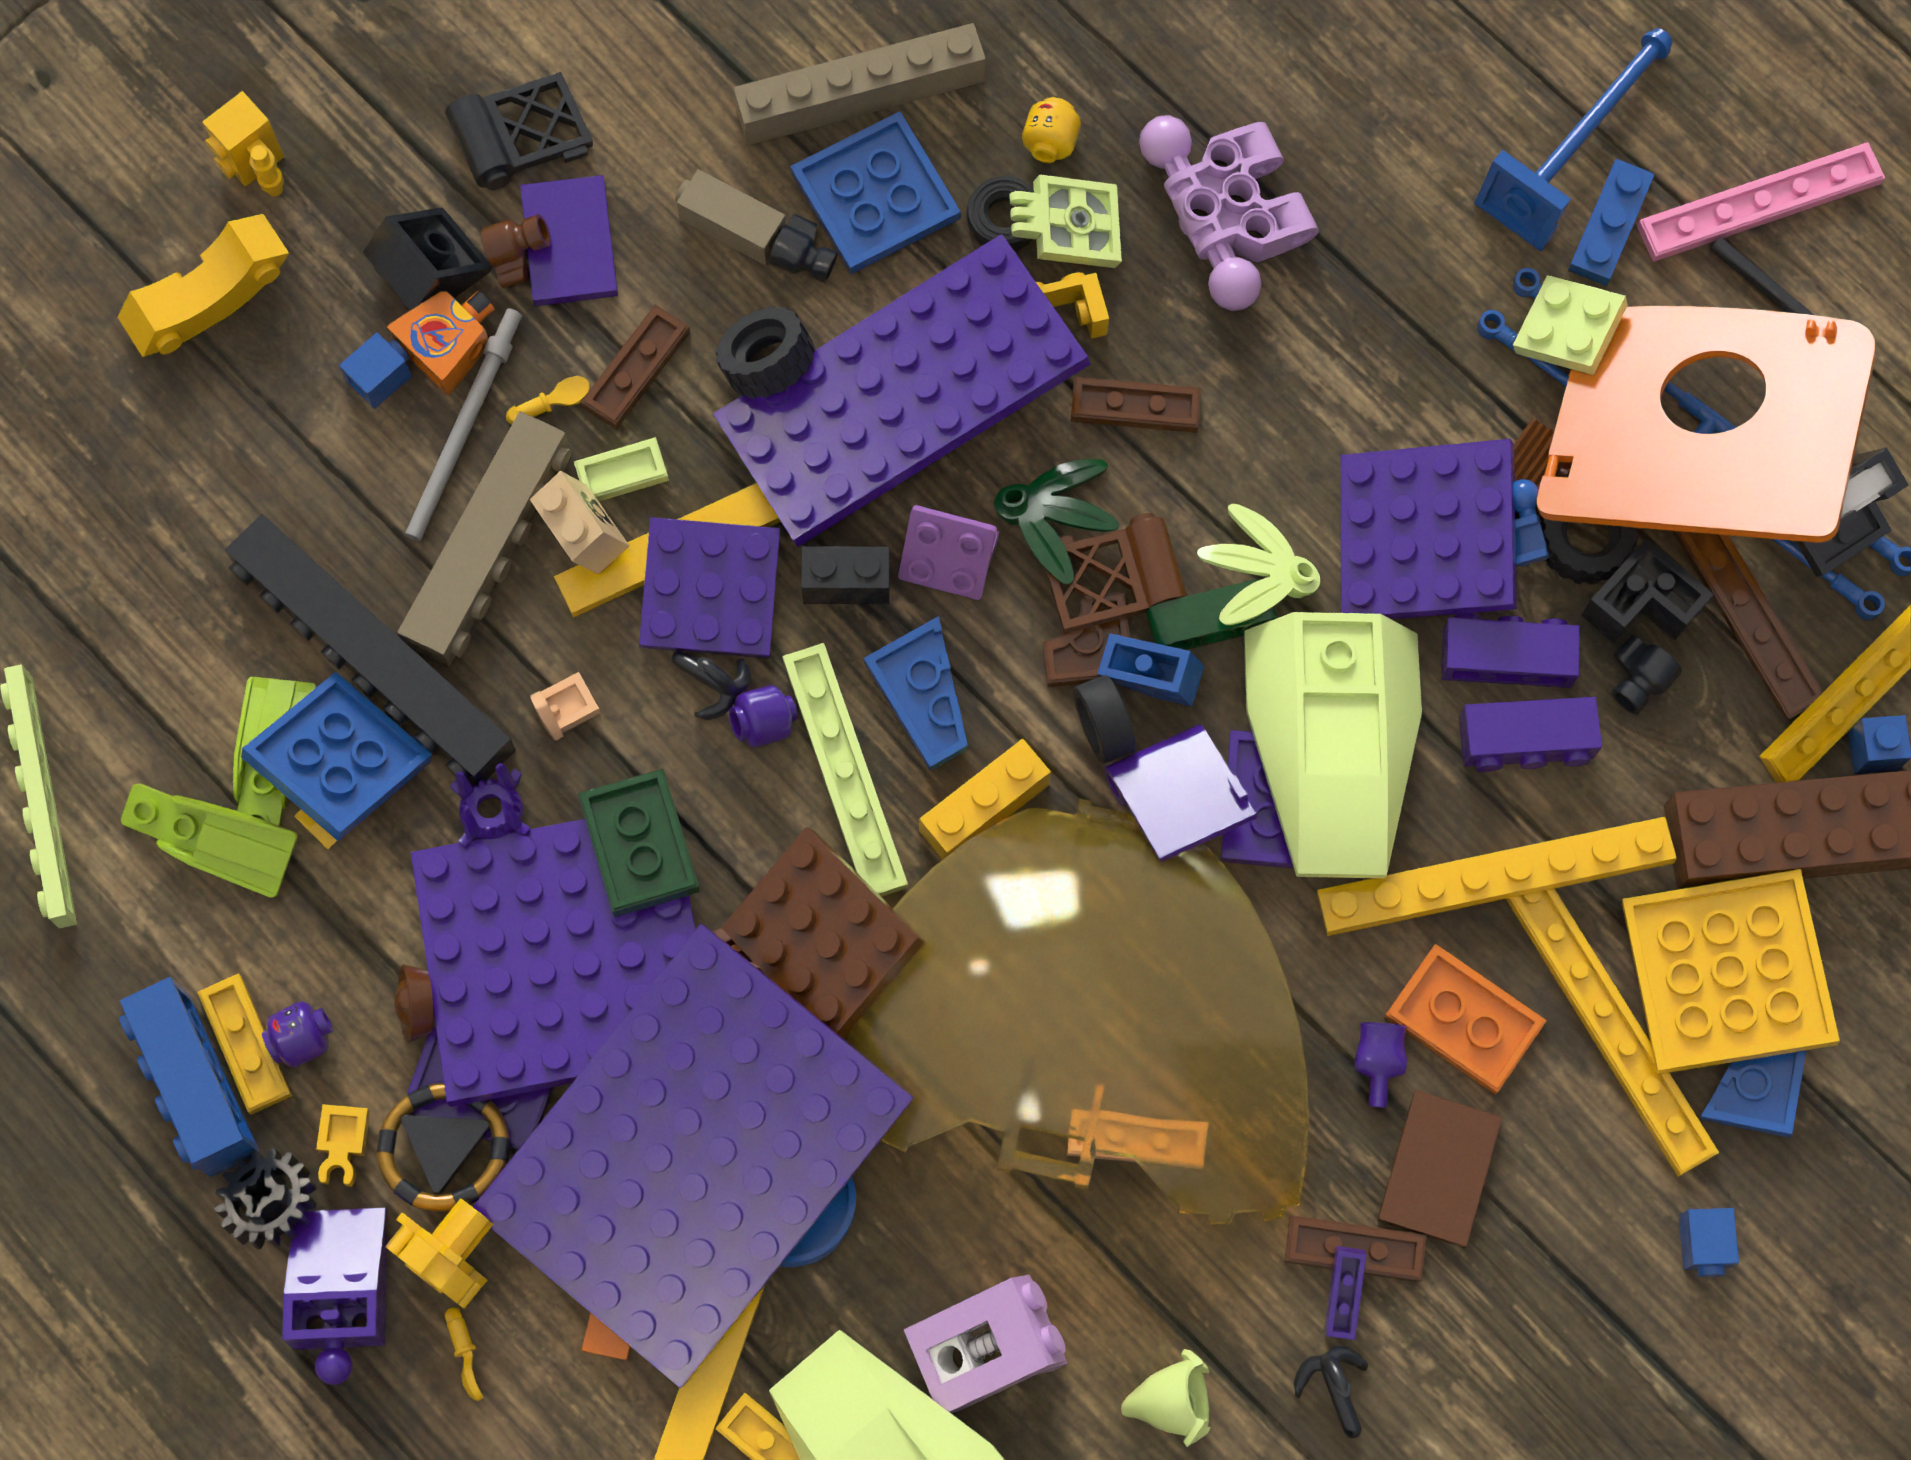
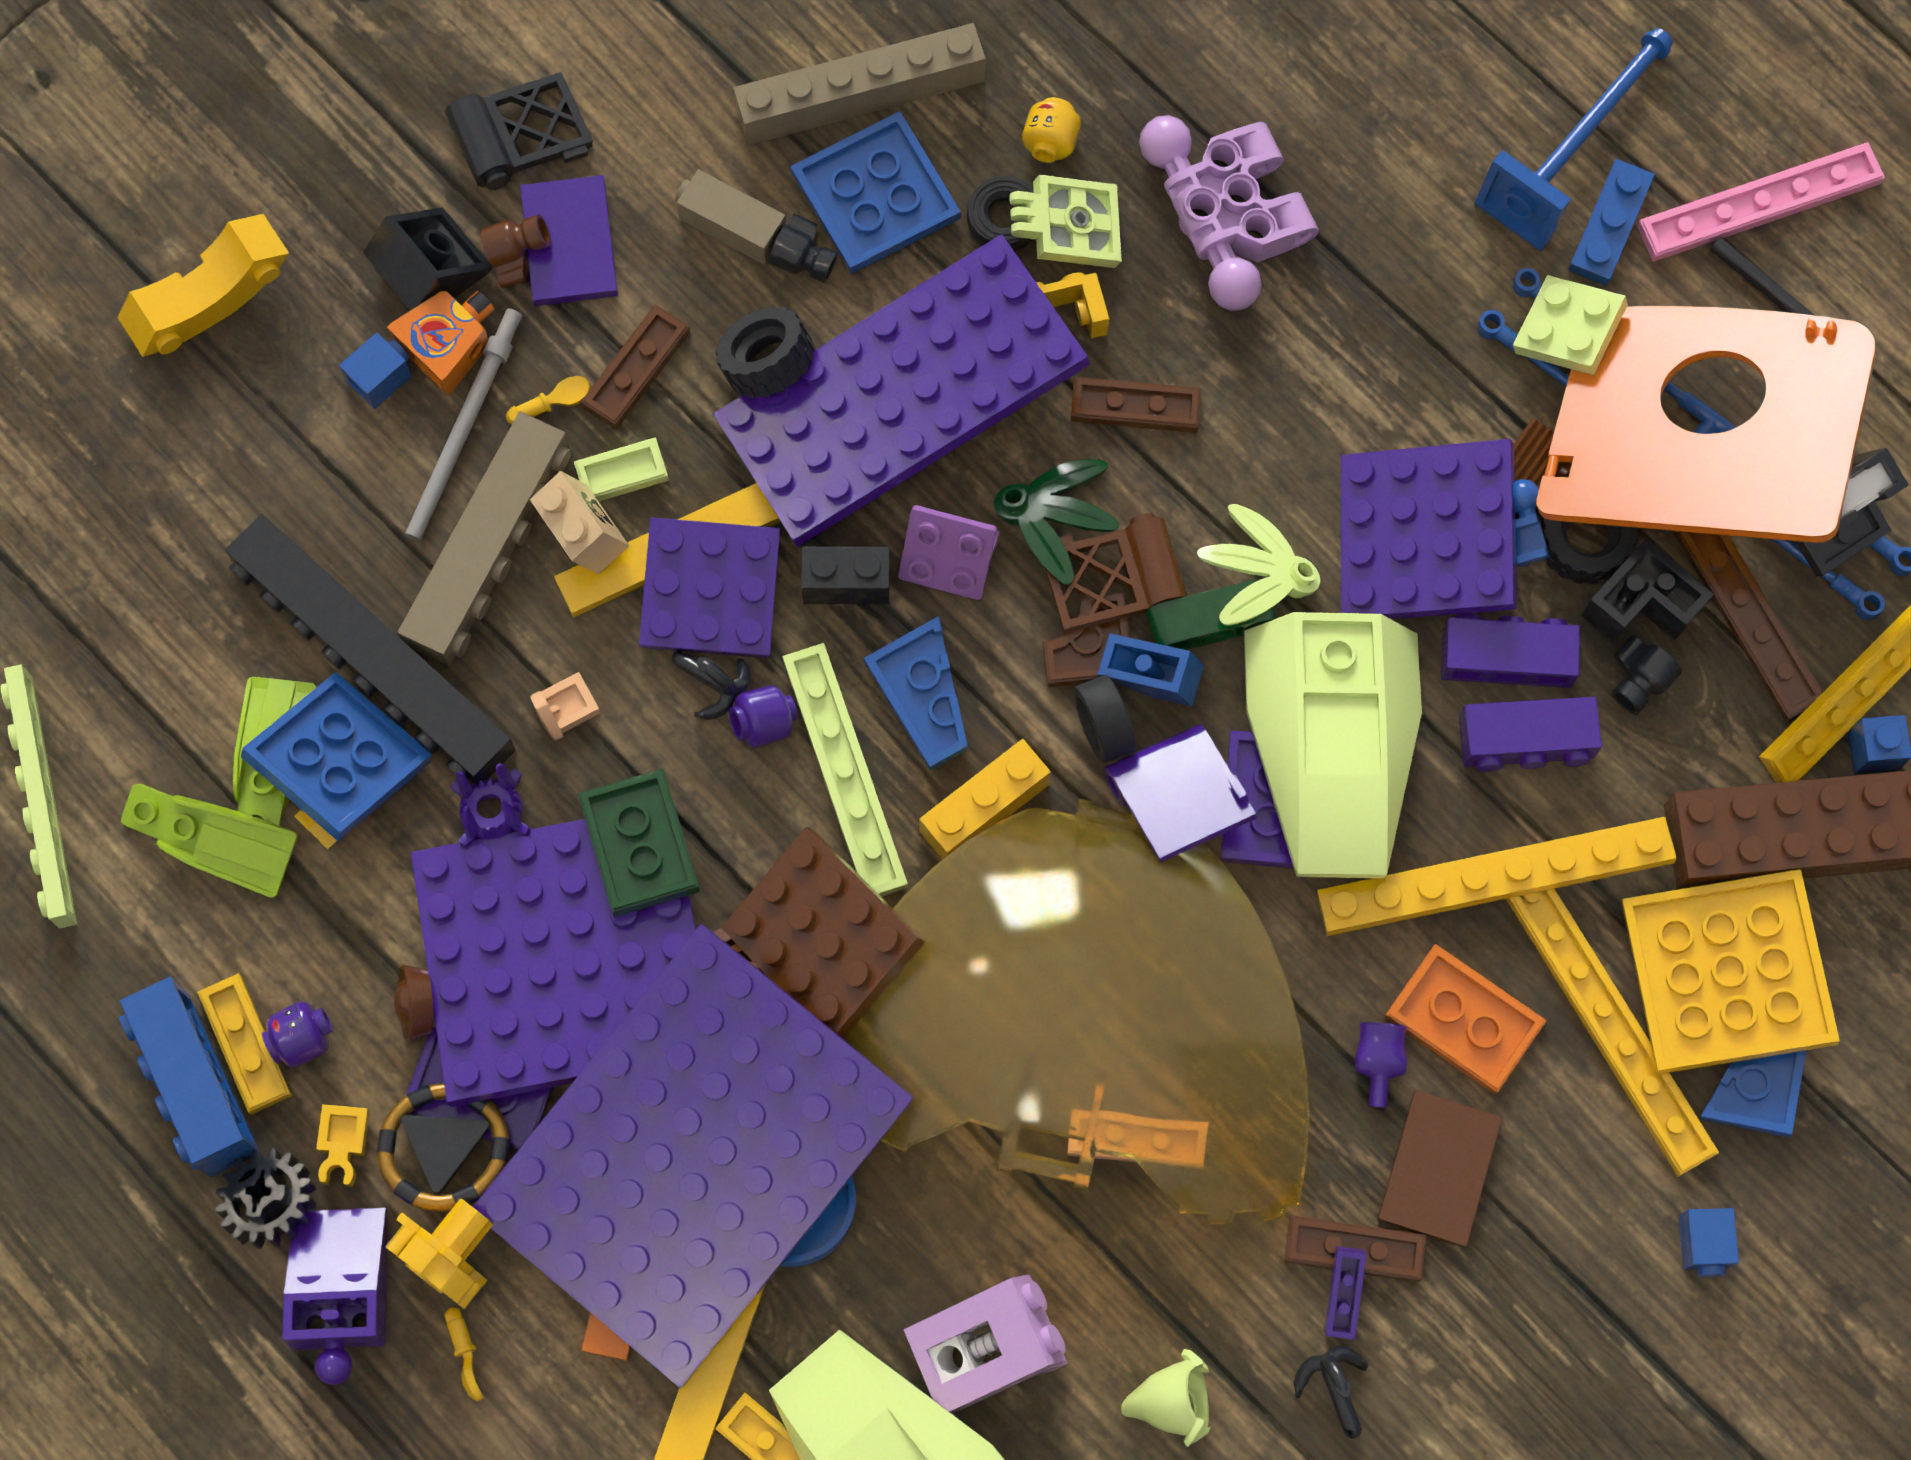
yellow brick [203,91,284,196] -> none

